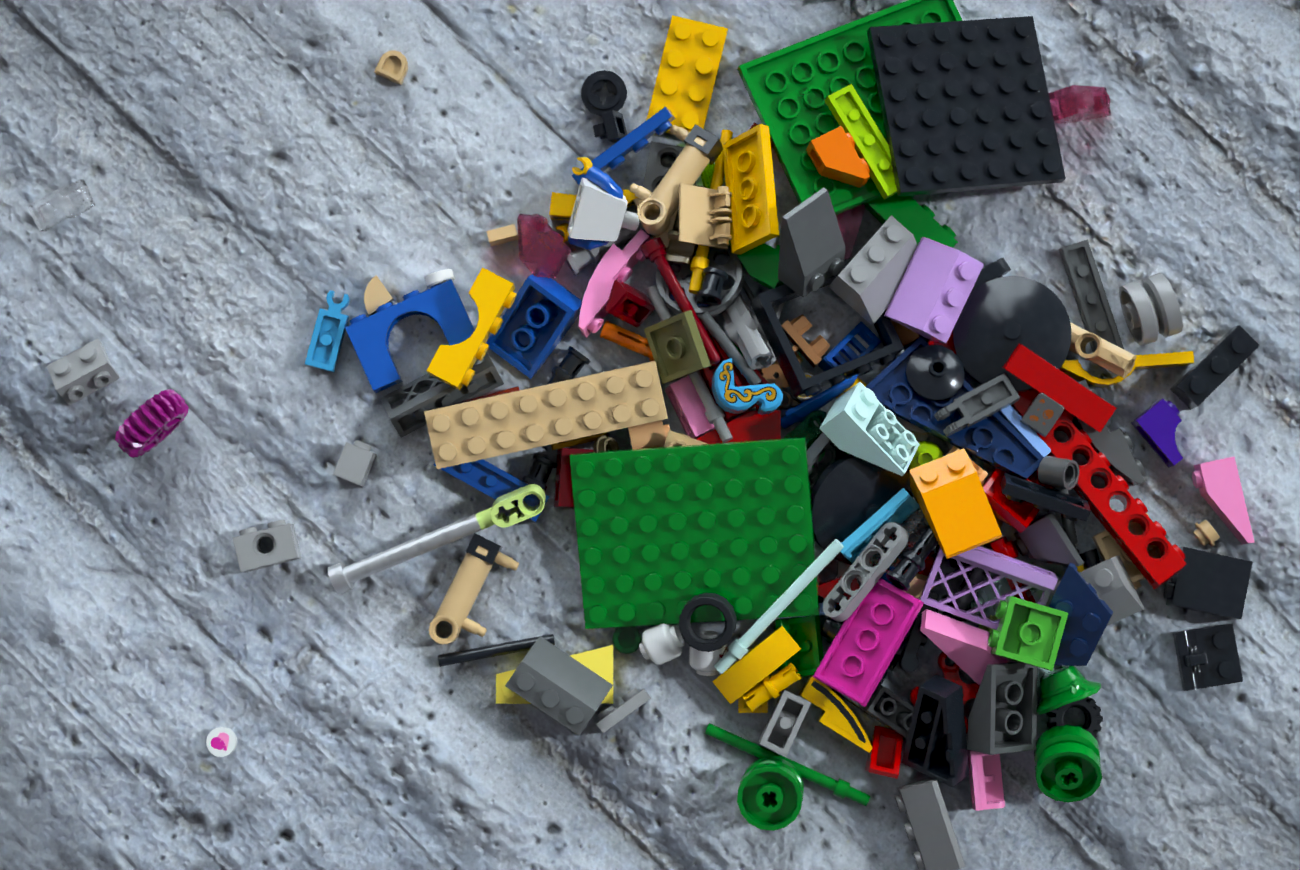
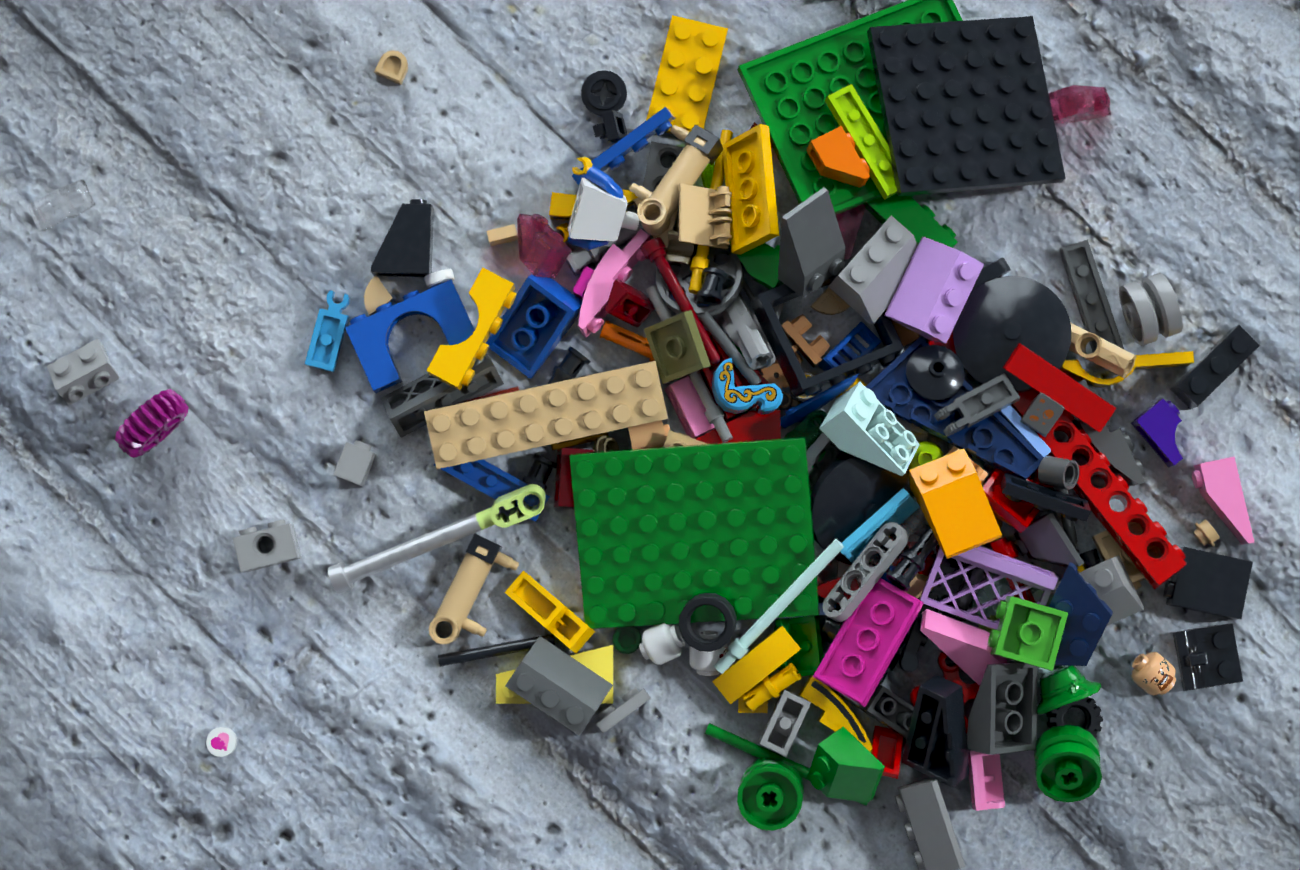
none -> black slope [371,199,434,277]
none -> yellow slope [504,570,595,654]
none -> dark pink tile [573,266,594,300]
none -> green slope [807,727,885,803]
none -> tan tile [811,287,851,315]
none -> light nougat head [1131,652,1176,695]

